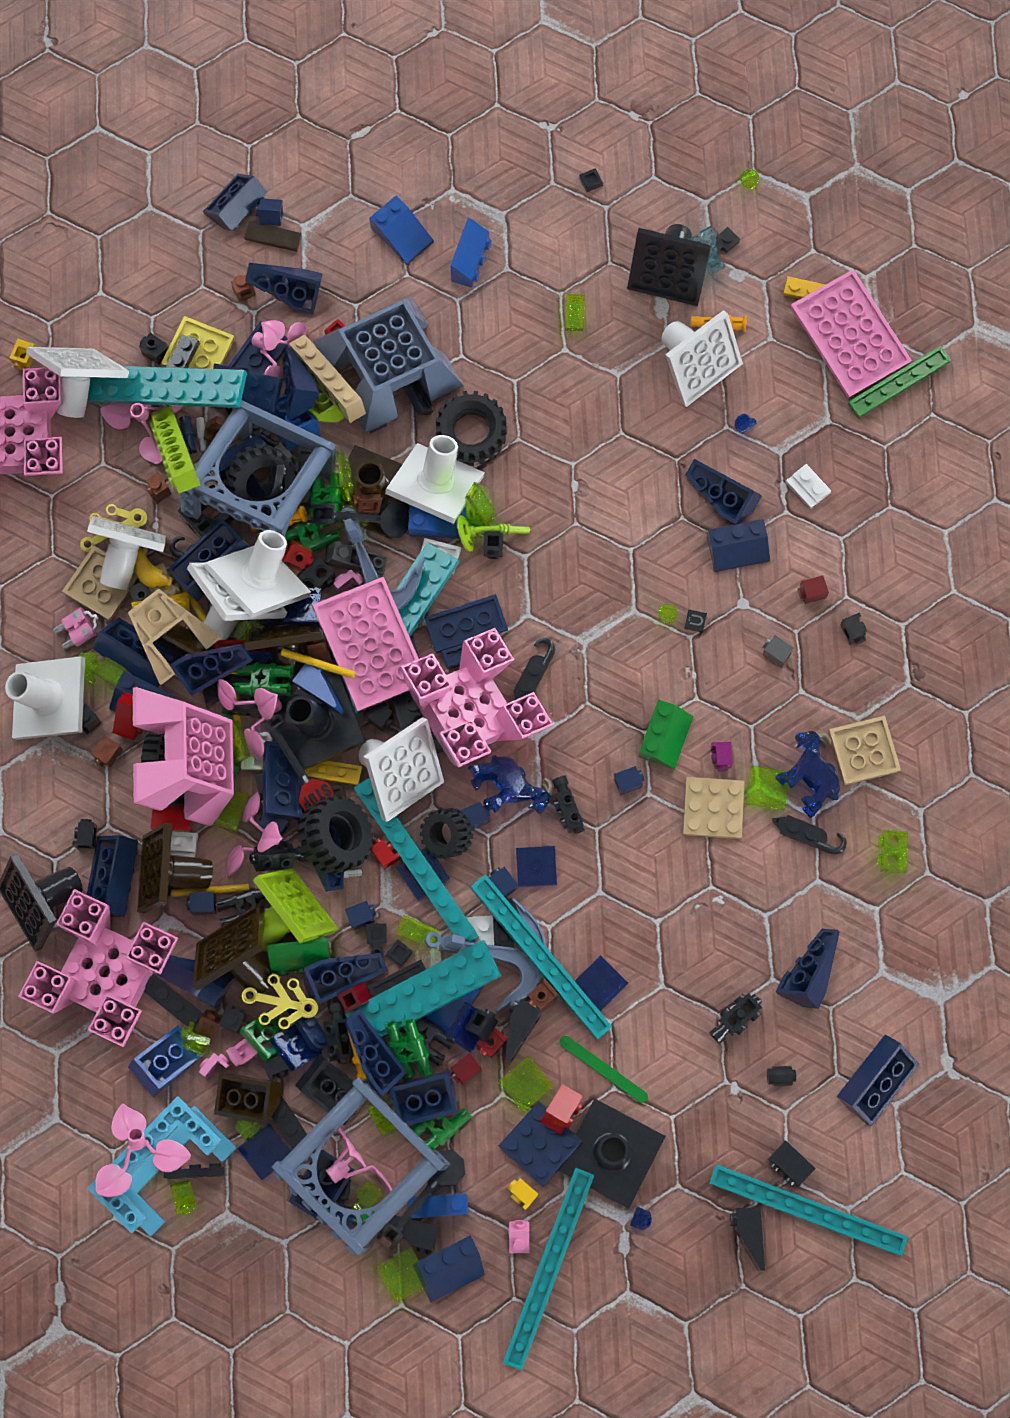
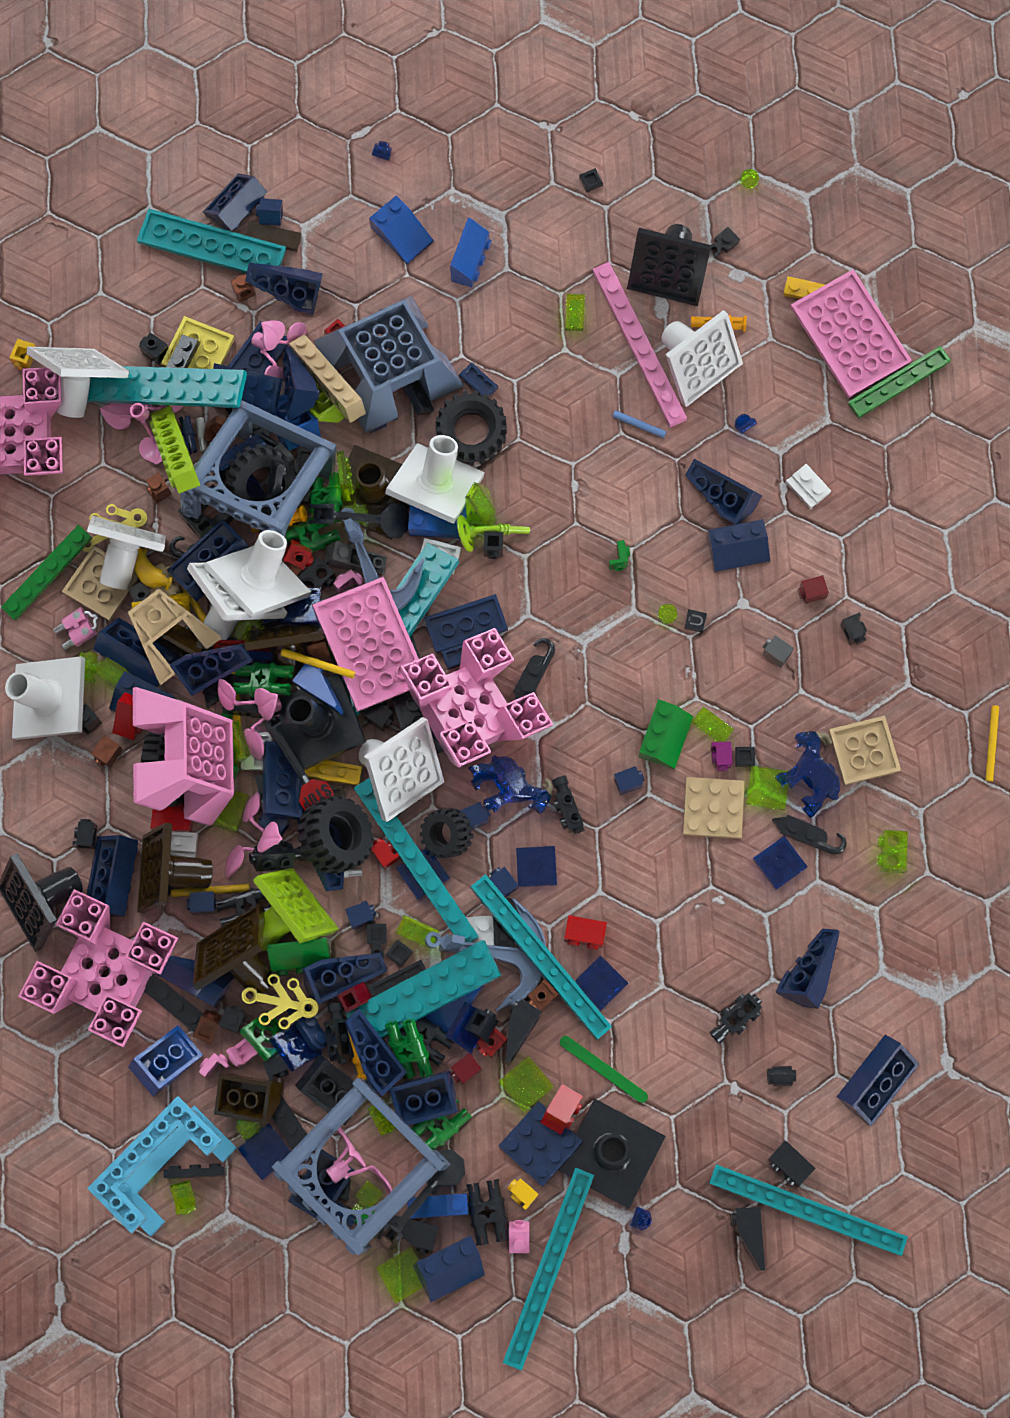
bright pink plant [96,1104,191,1197] -> none
clear neon green bracket [180,1021,210,1053] -> none
copper bracket [351,488,382,514] -> none
clear light blue piece [688,226,726,275] -> none
none -> green plate [1,524,93,621]
none -> teal plate [137,208,286,274]
none -> clear blue plate [372,141,392,161]
none -> dark blue plate [459,362,498,397]
none -> black pin [466,1179,509,1246]
none -> red piece [564,915,607,950]
none -> bright pink plate [593,262,687,427]
none -> green bracket [609,540,630,571]
none -> medium blue bar [613,410,667,438]
none -> clear neon green plate [692,706,734,742]
none -> black tile [735,747,755,767]
none -> clear blue plate [753,836,808,890]
none -> yellow bar [985,705,999,782]

